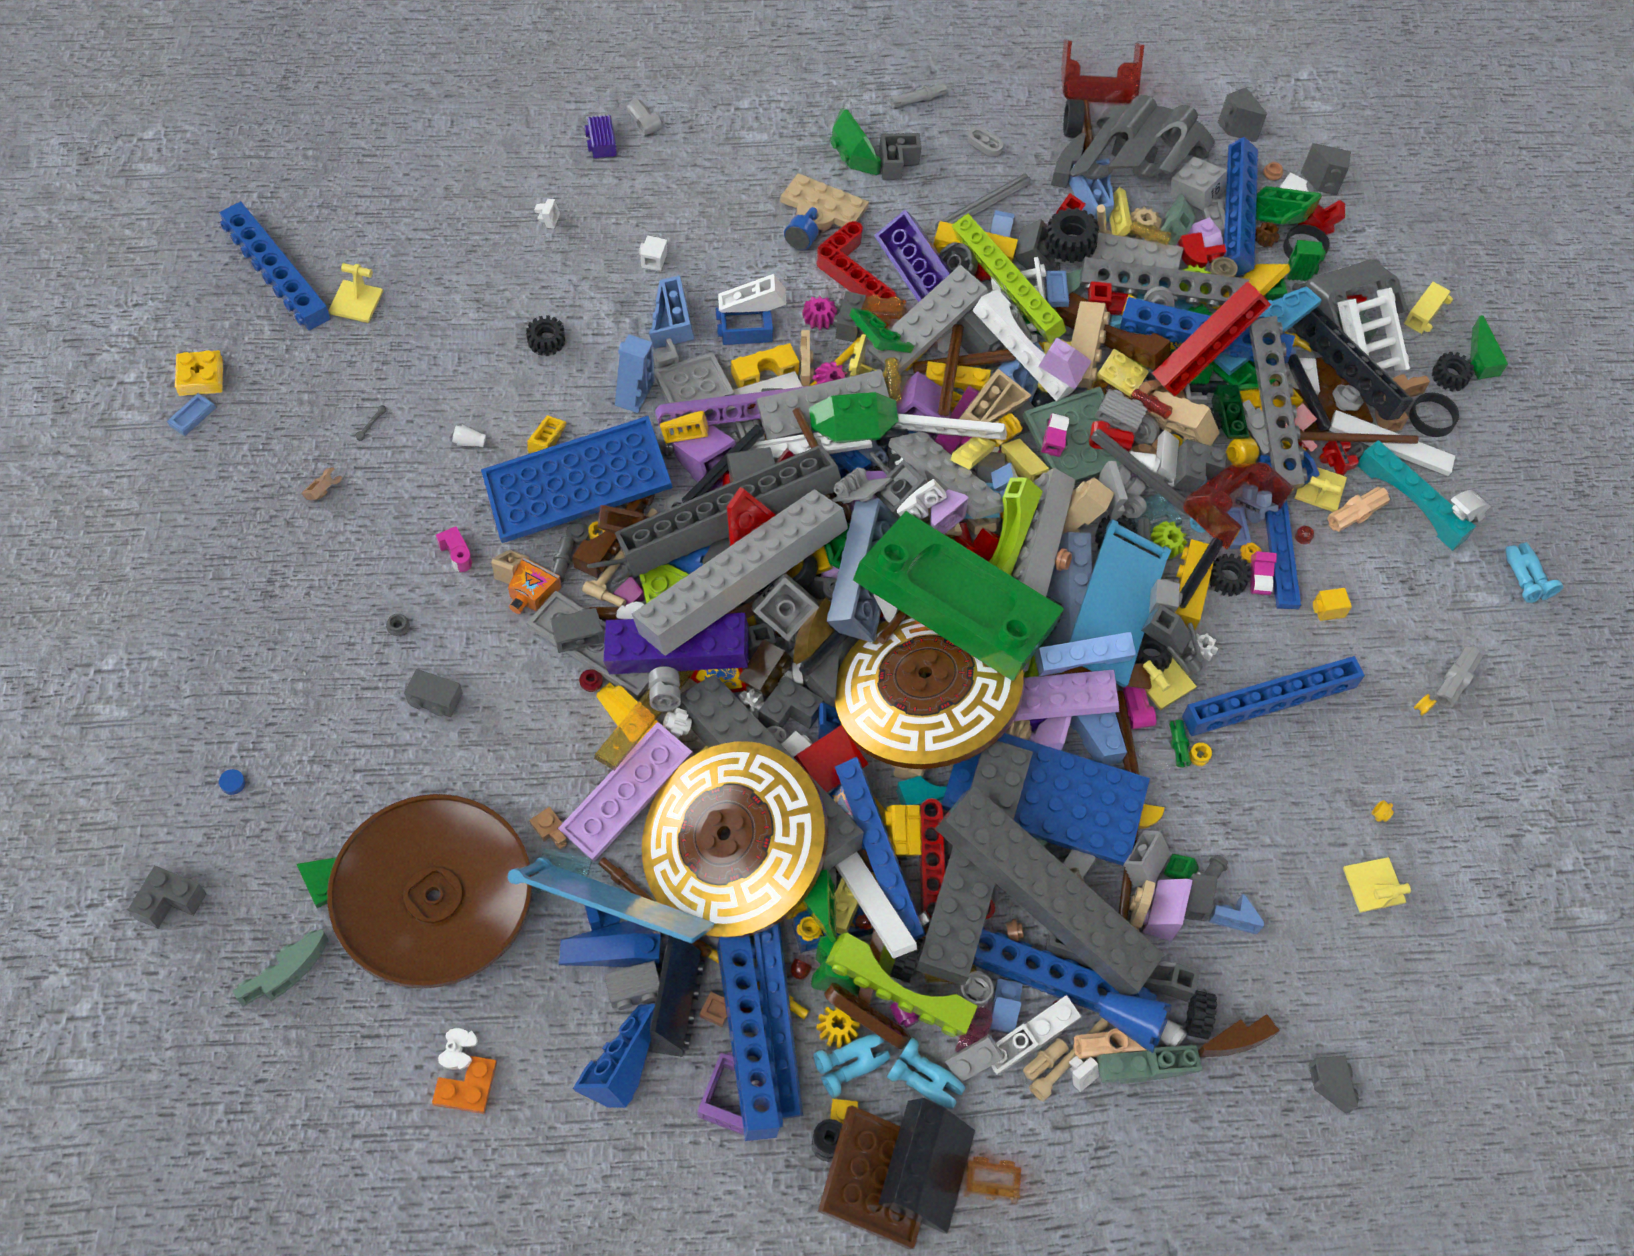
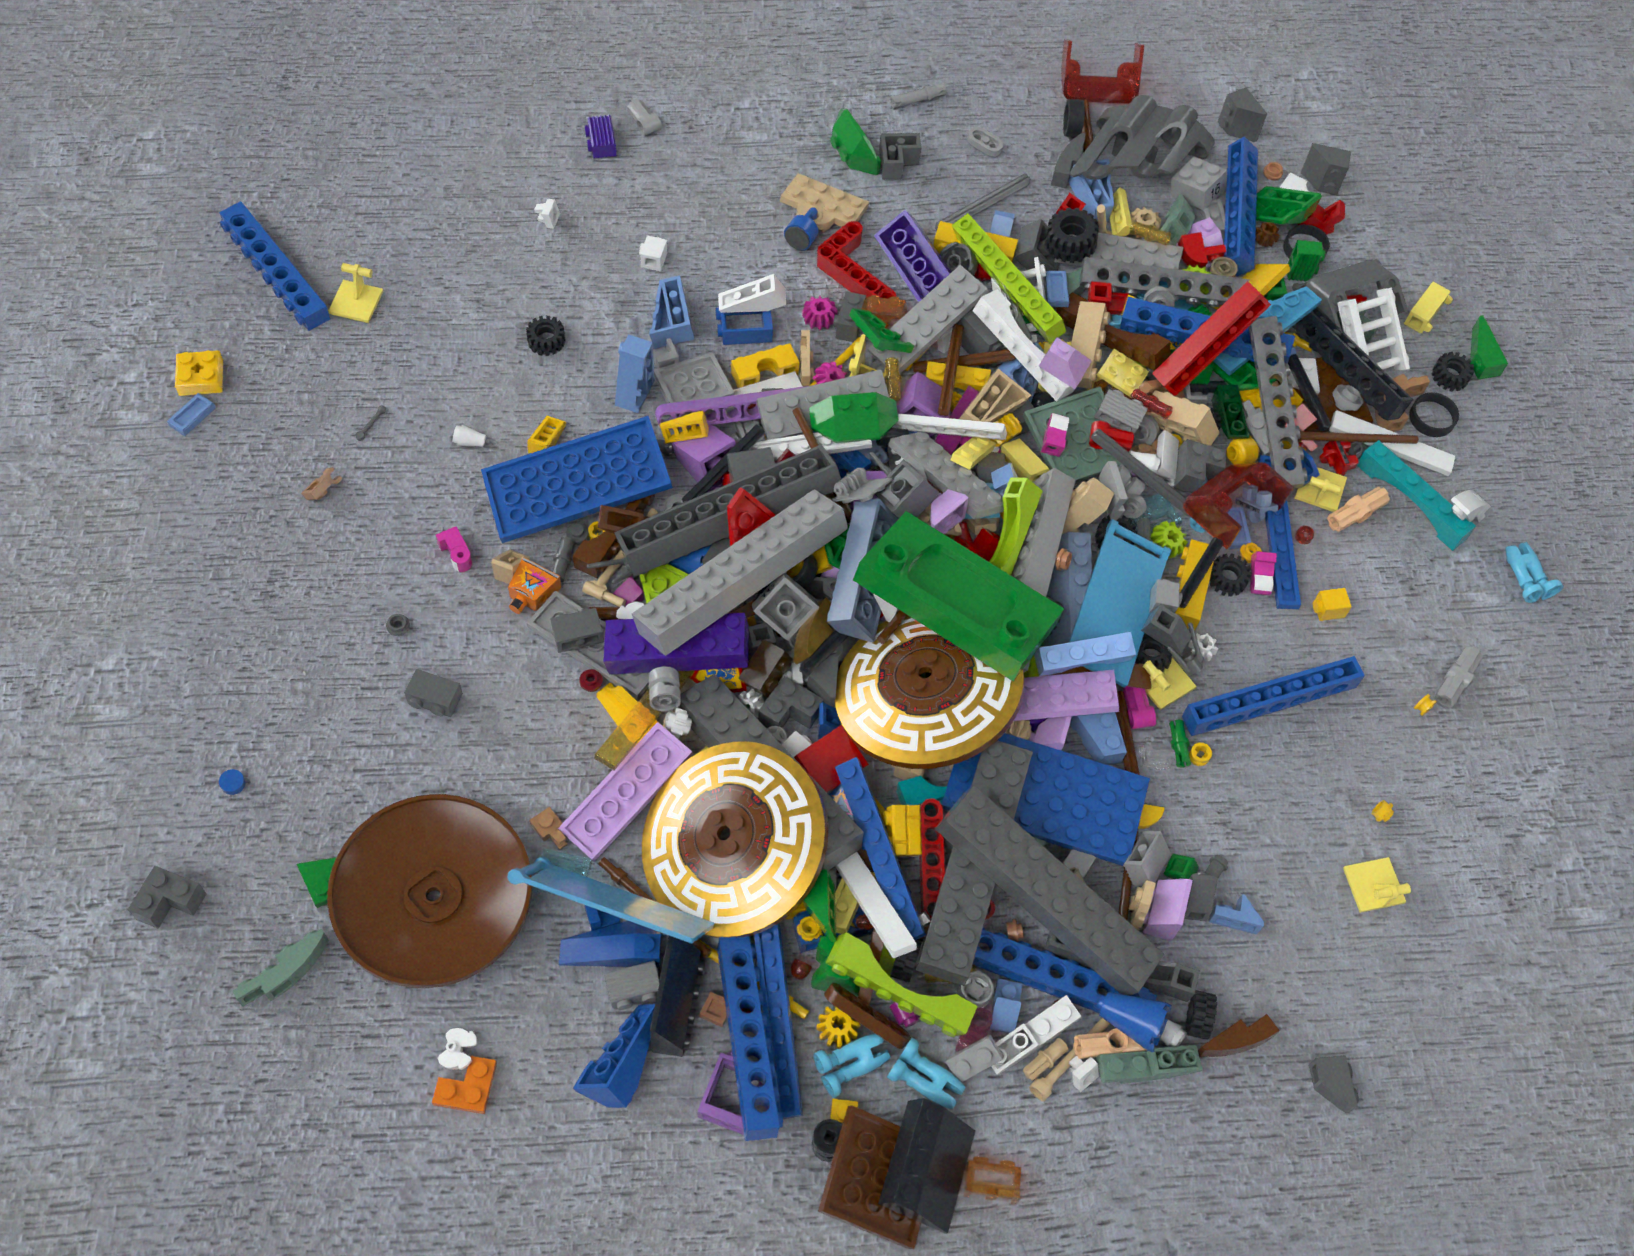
white slope [897,479,947,520] -> none

